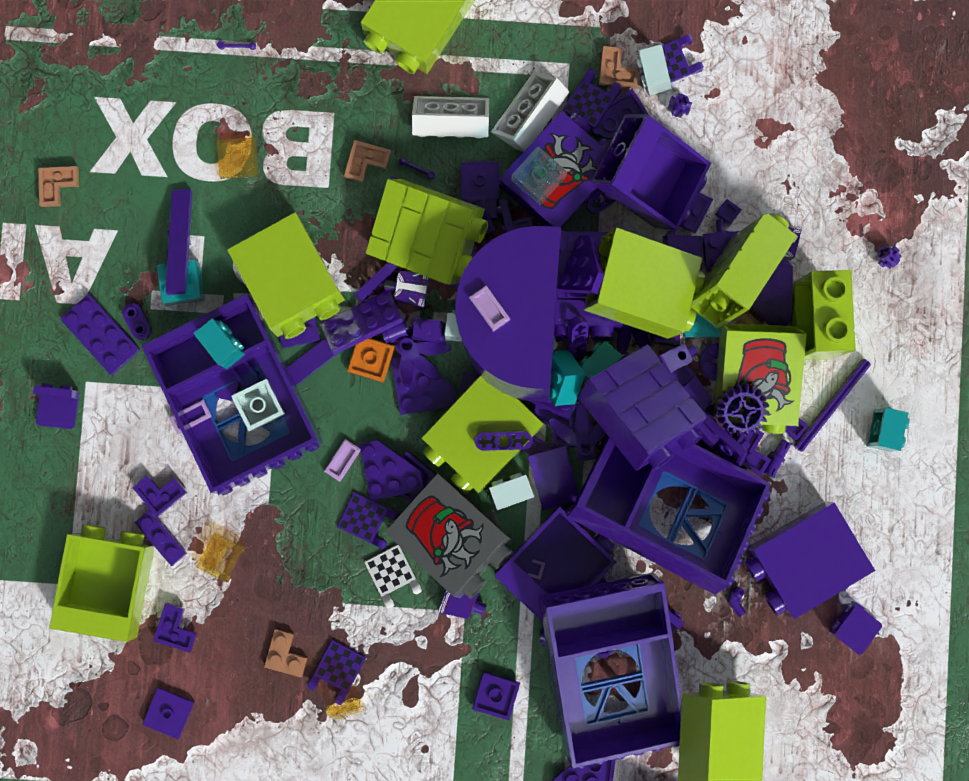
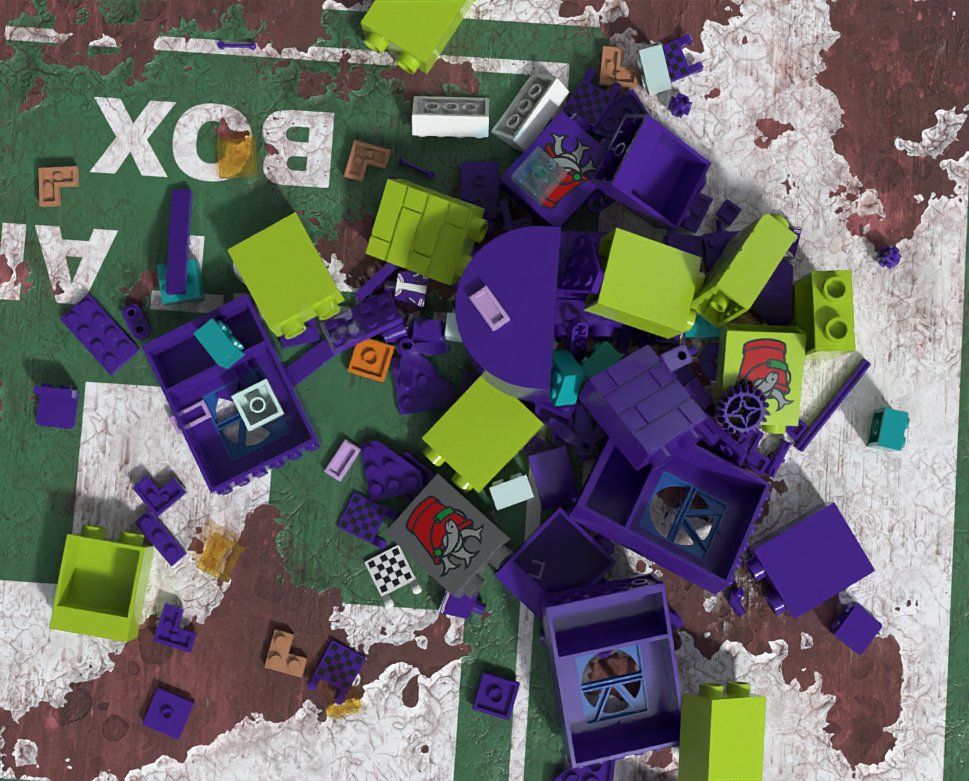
dark purple beam [475,432,533,451] -> none

